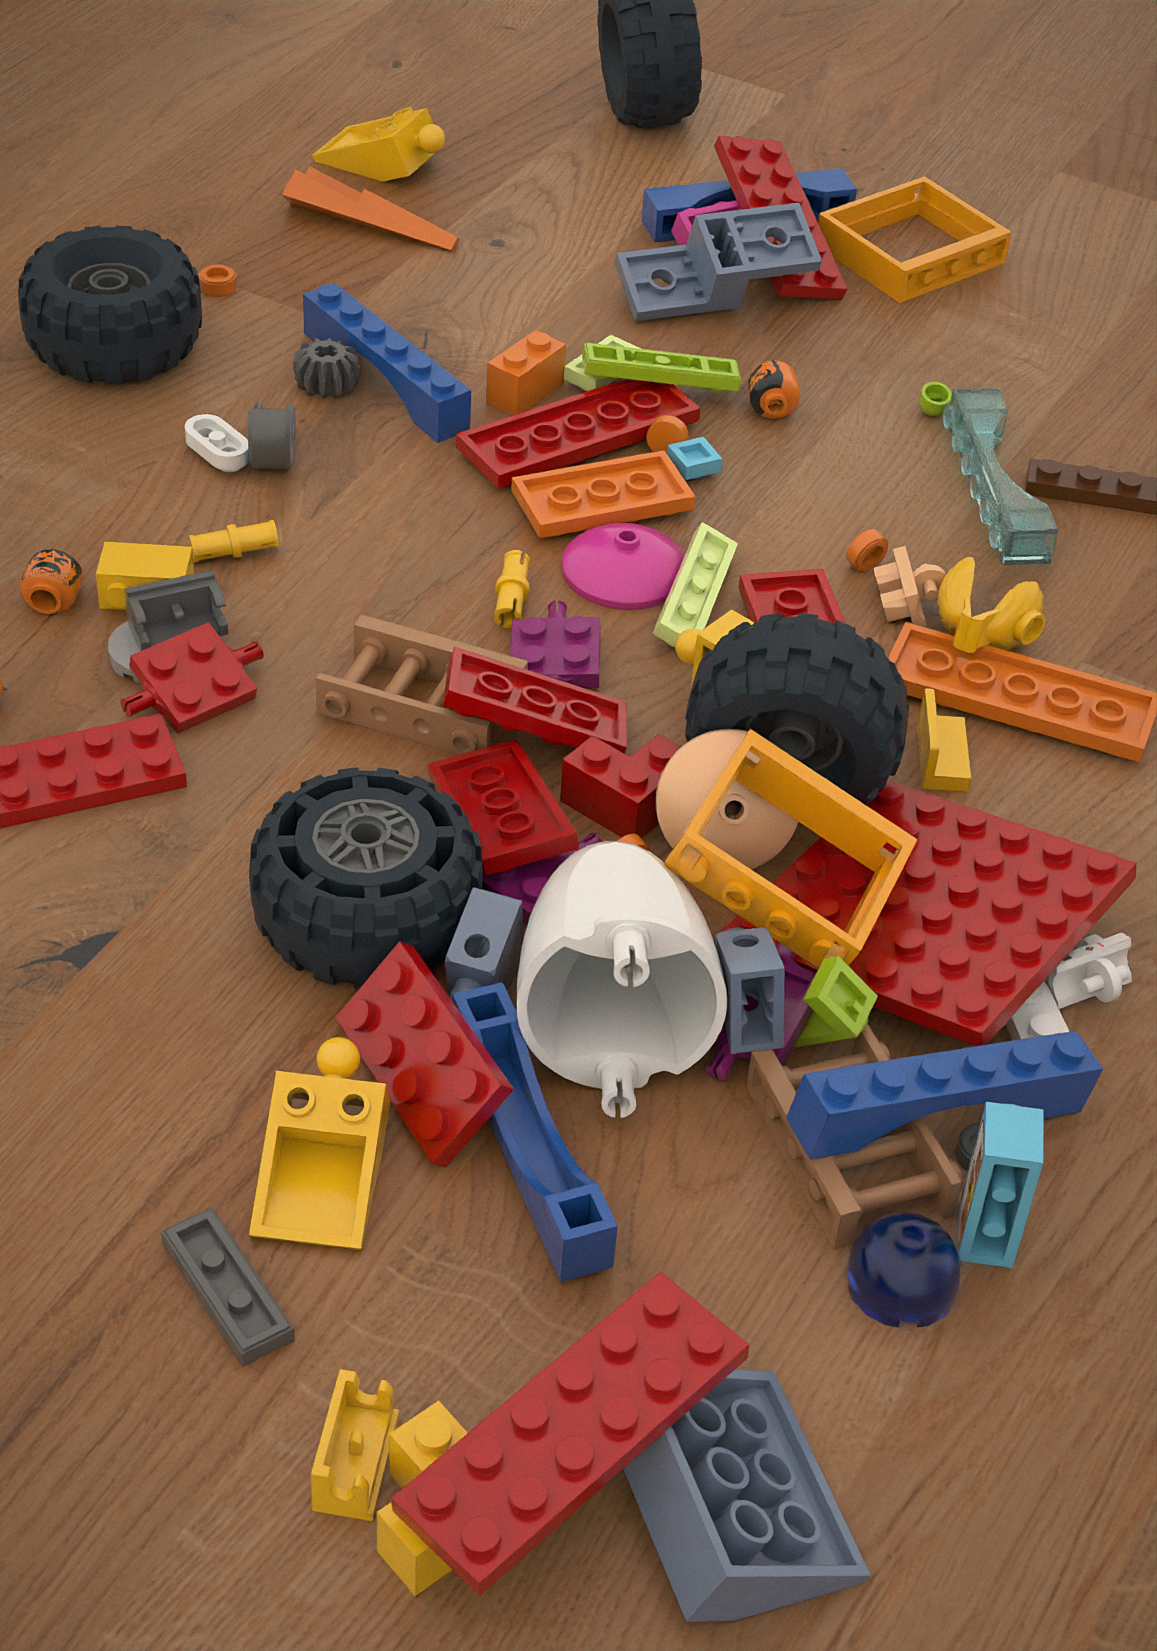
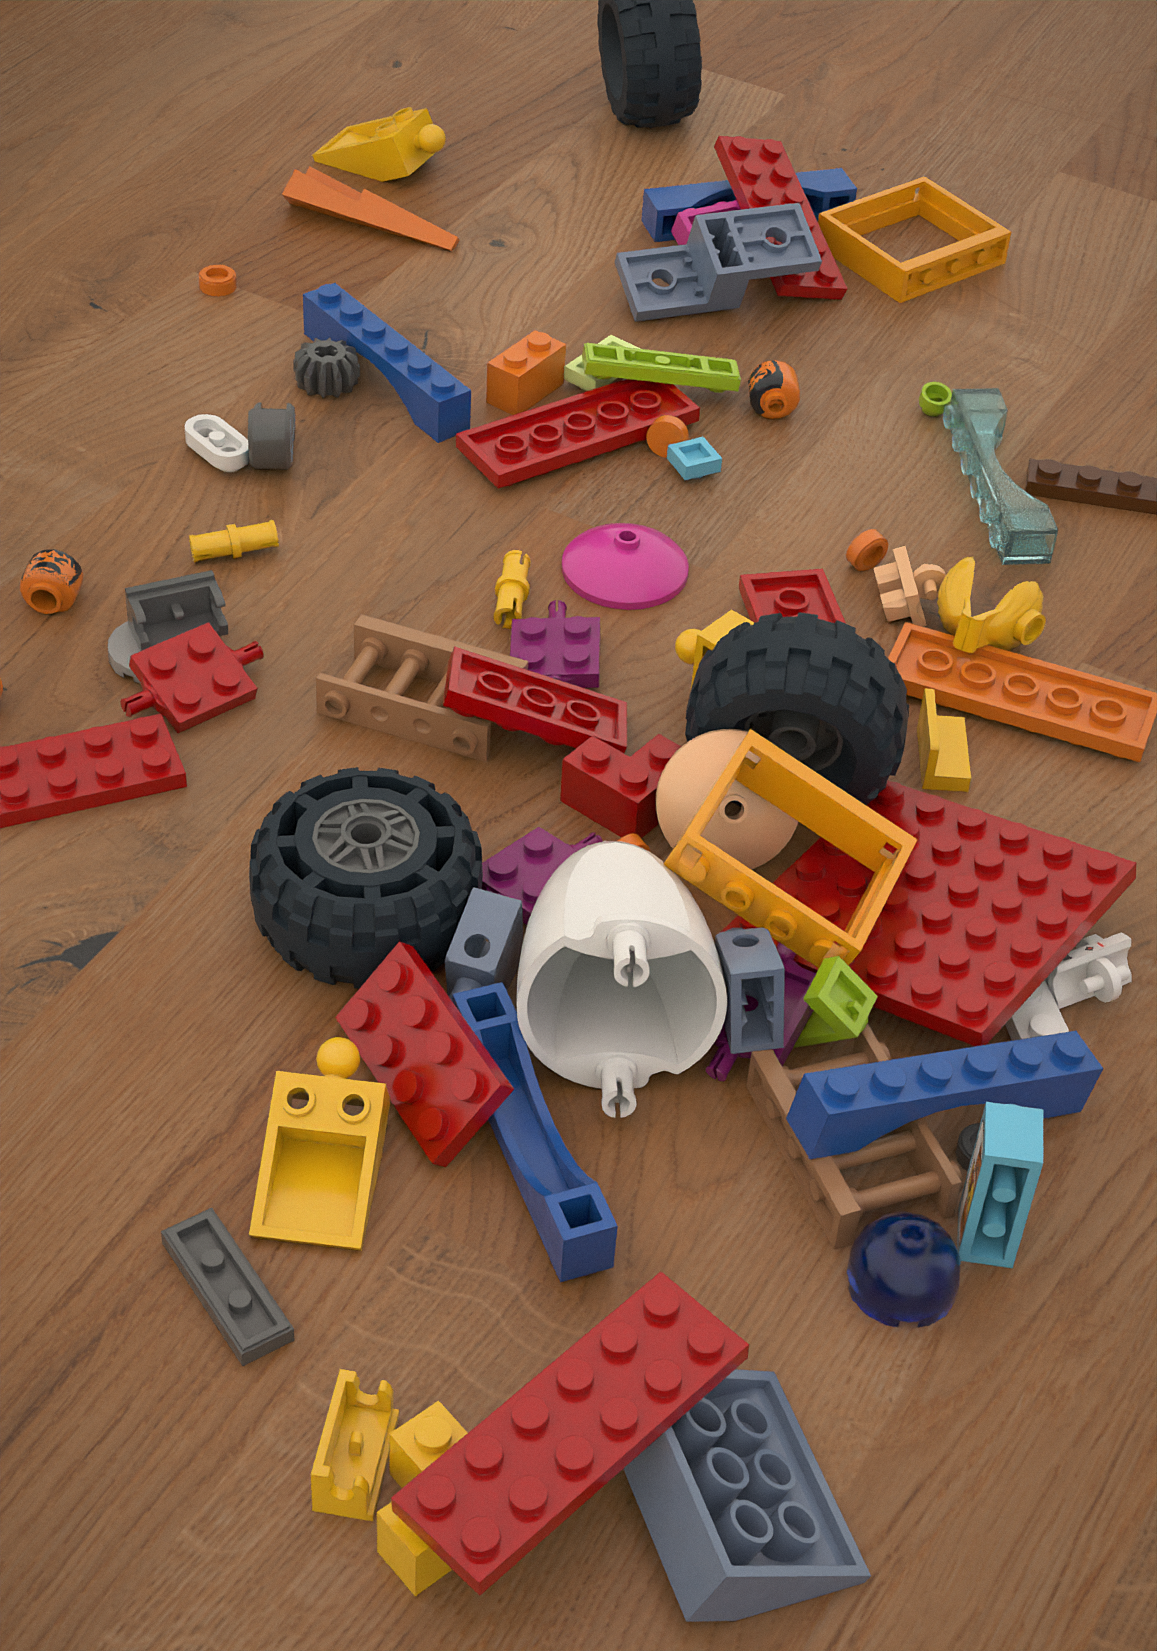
black wheel [18,225,202,385] -> none
yellow brick [96,542,194,610] -> none
red plate [427,739,579,876] -> none
orange plate [511,450,696,539] -> none
yellowish green plate [652,522,738,647] -> none

